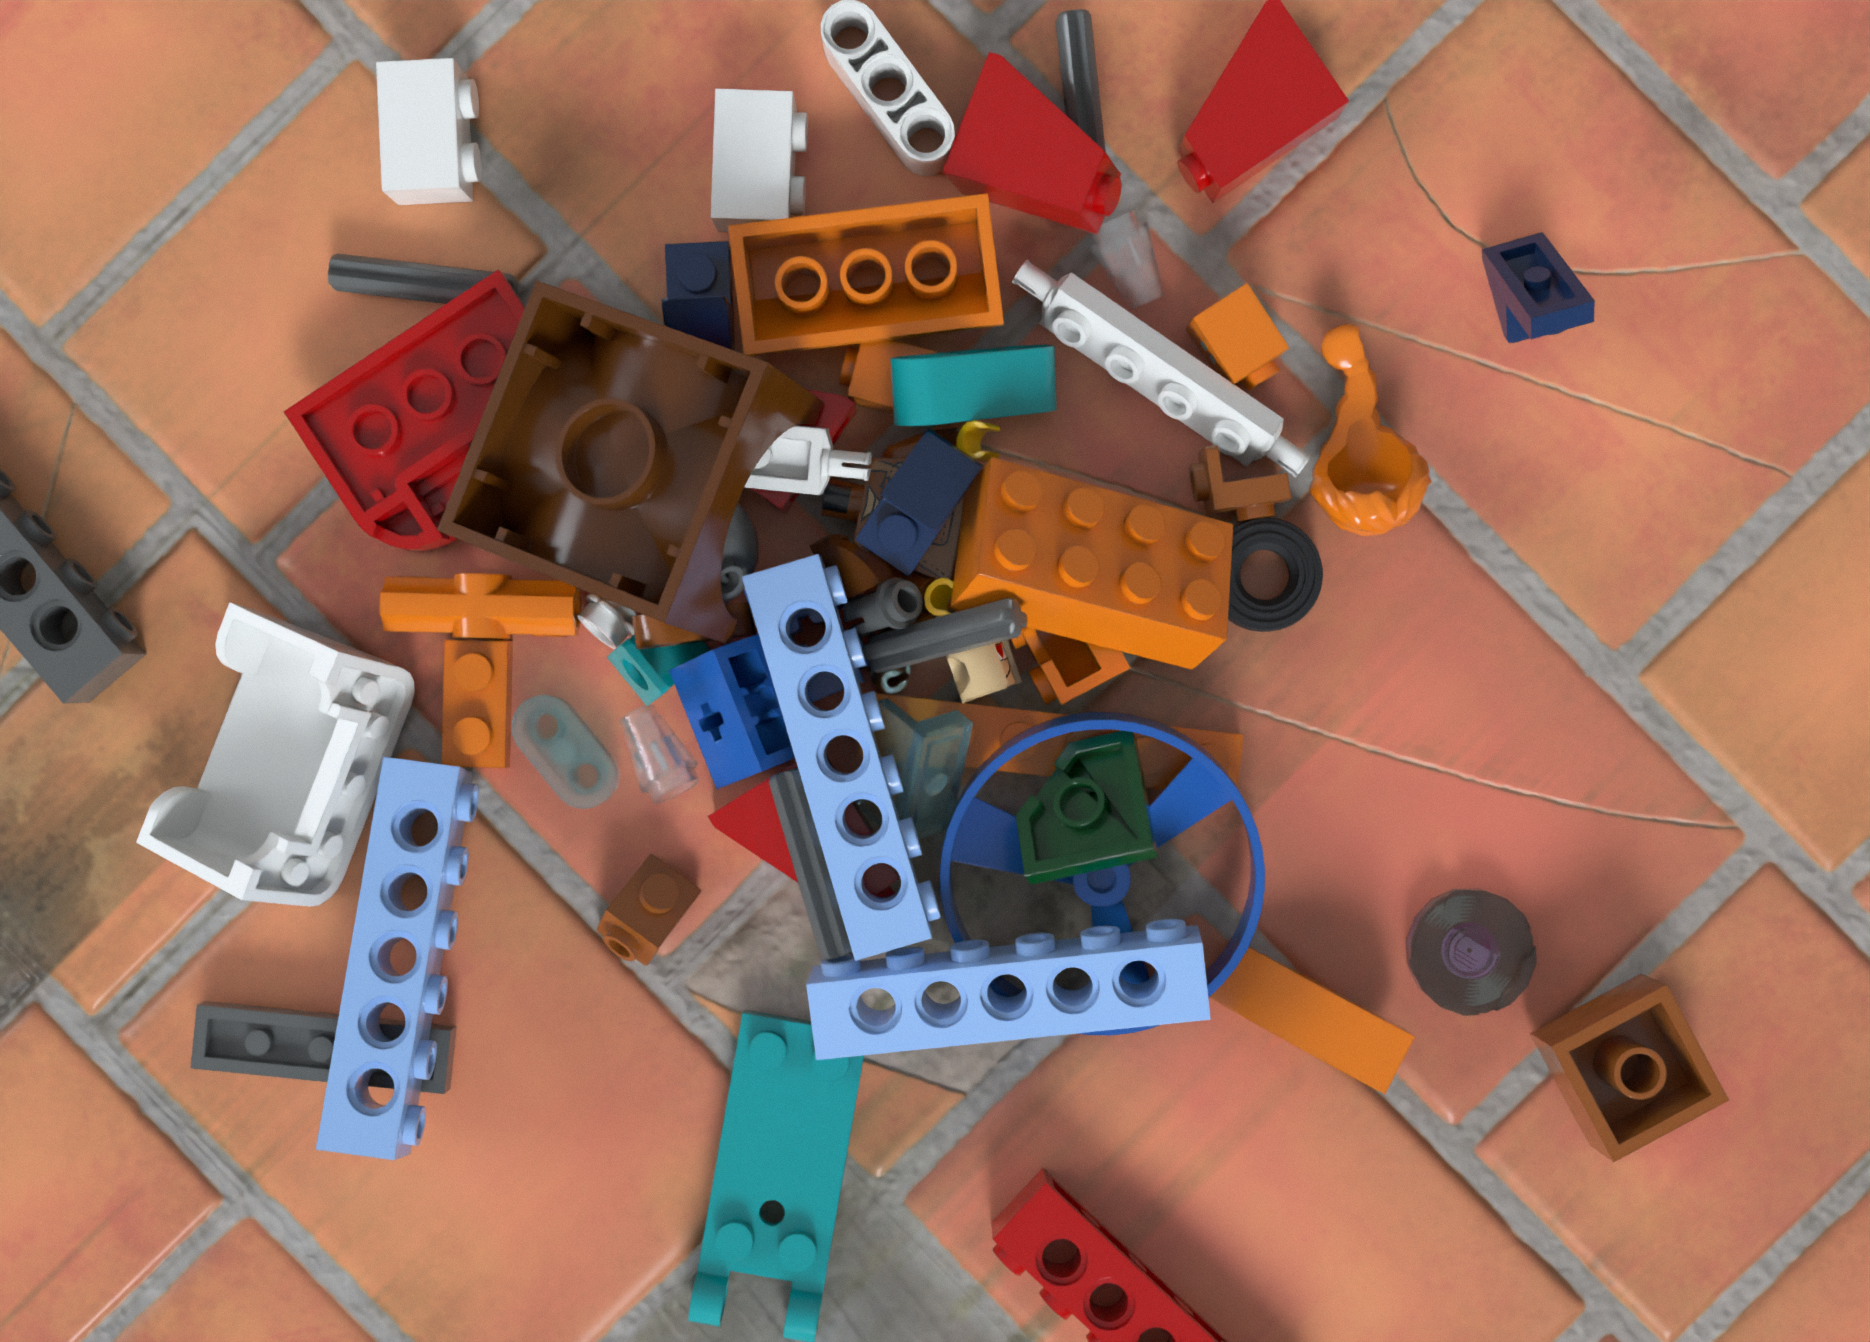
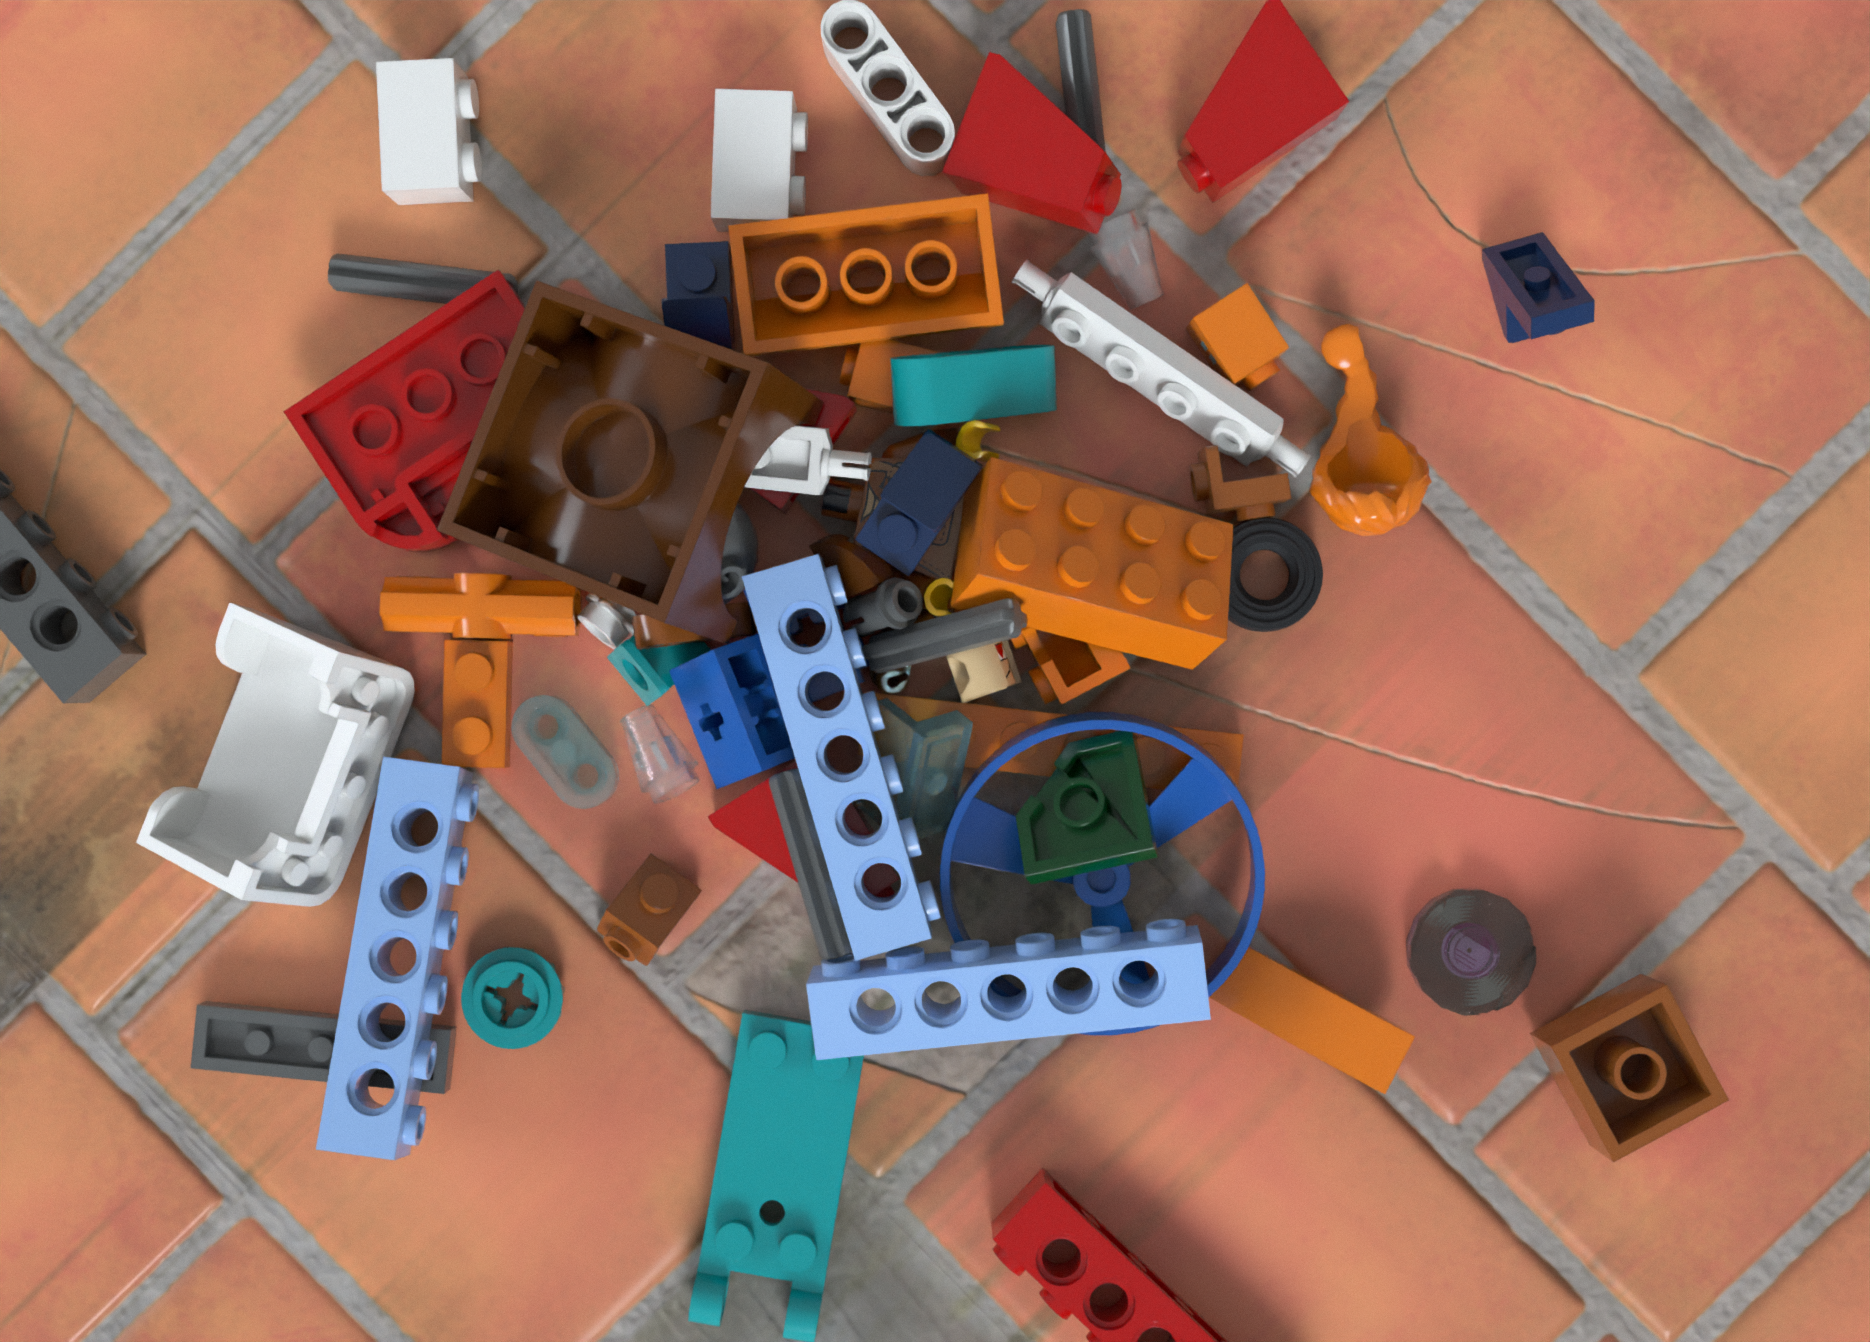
none -> teal gear [461,946,565,1049]

